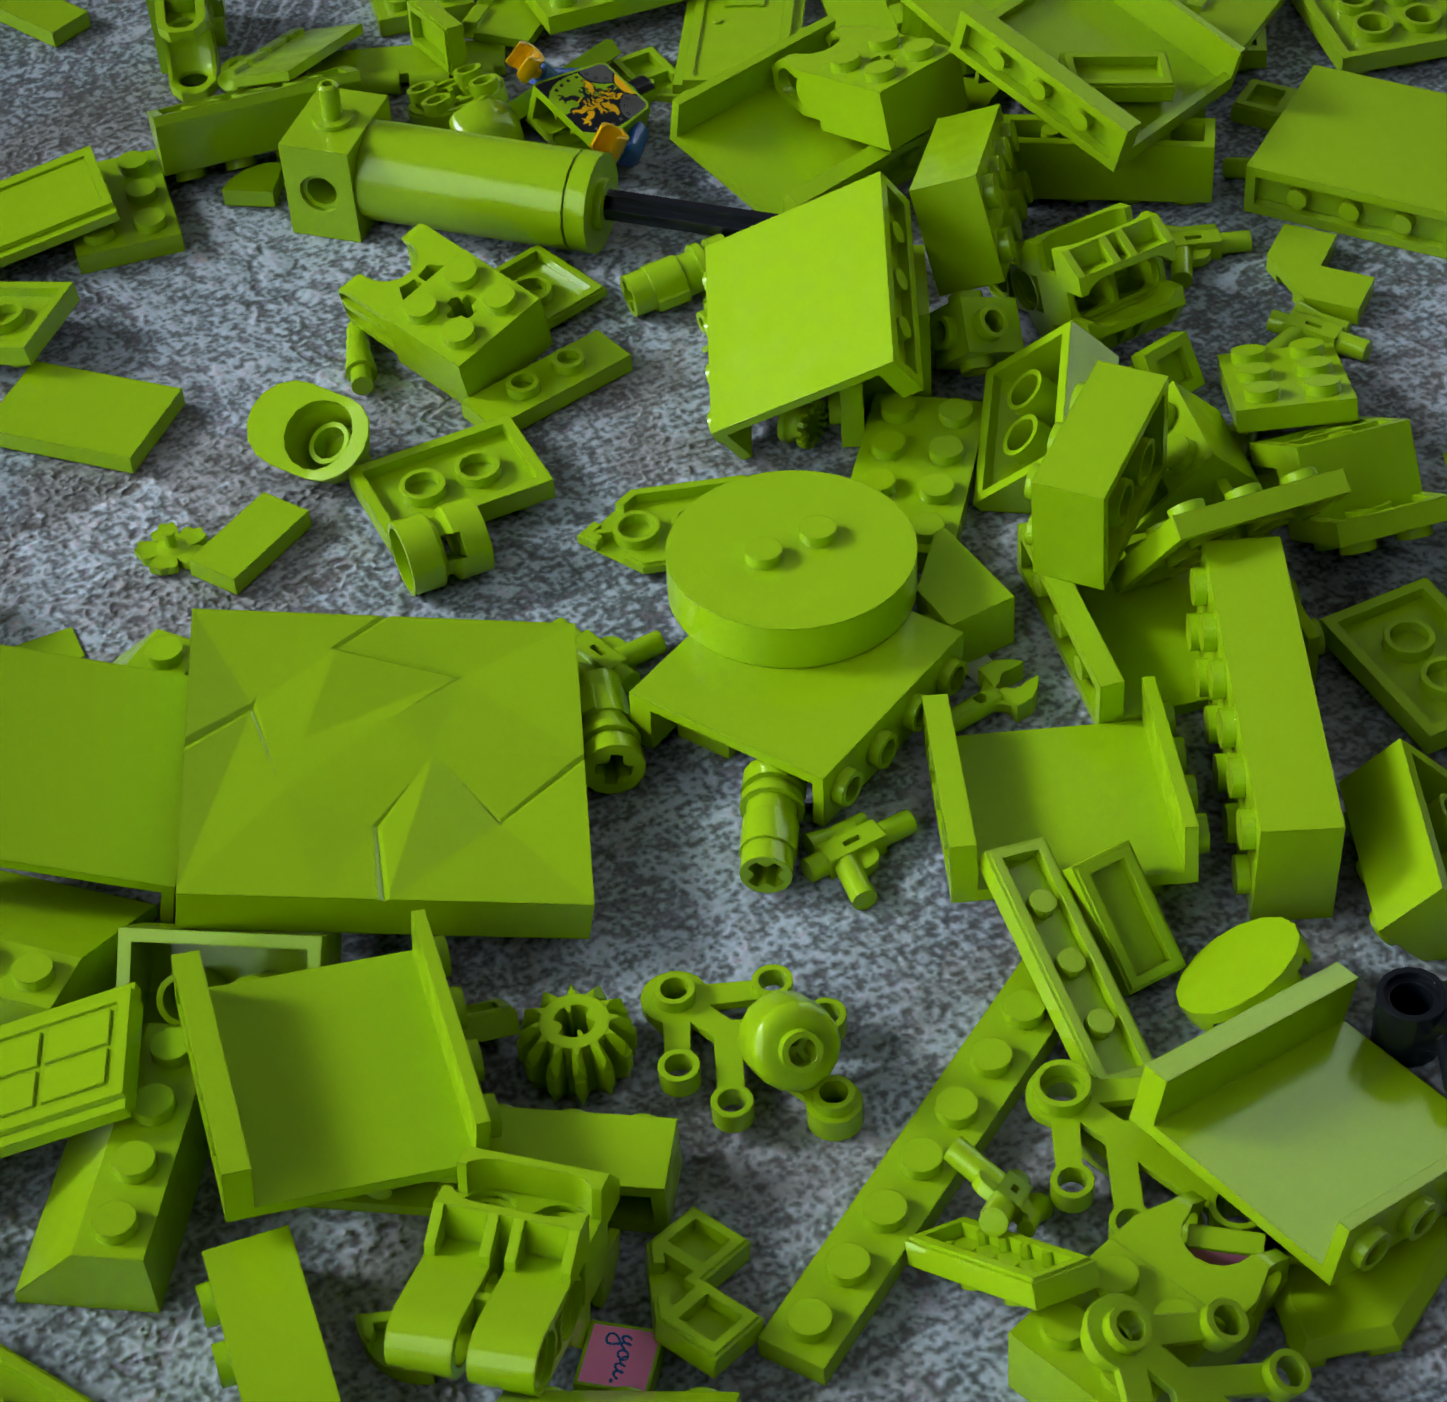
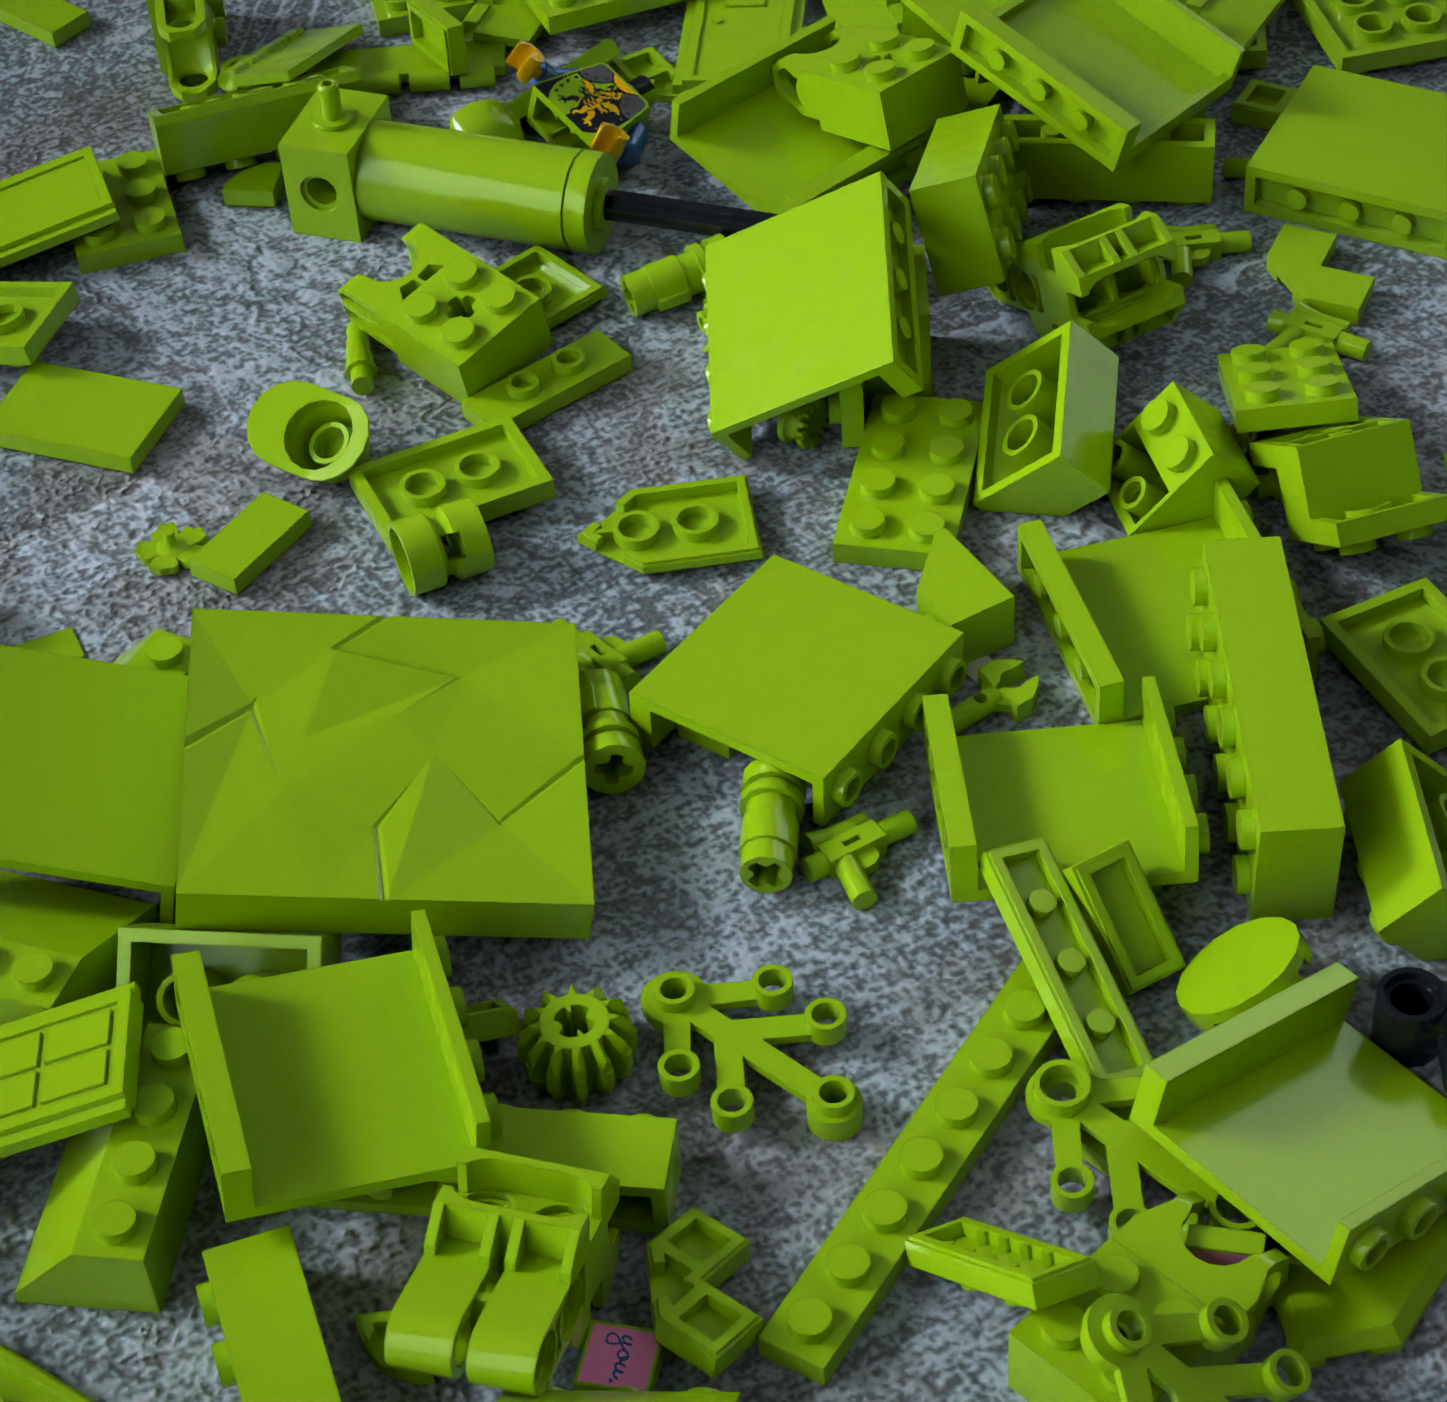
lime tile [406,62,509,129] -> none
lime brick [665,470,917,668] -> none
lime head [738,990,841,1092] -> none
lime brick [930,289,1024,377] -> none
lime piece [943,1136,1054,1238] -> none
lime brick [1024,360,1169,590] -> none
lime tile [1058,51,1176,102] -> none
lime plate [1111,466,1352,594] -> none
lime tile [1128,331,1206,392] -> none

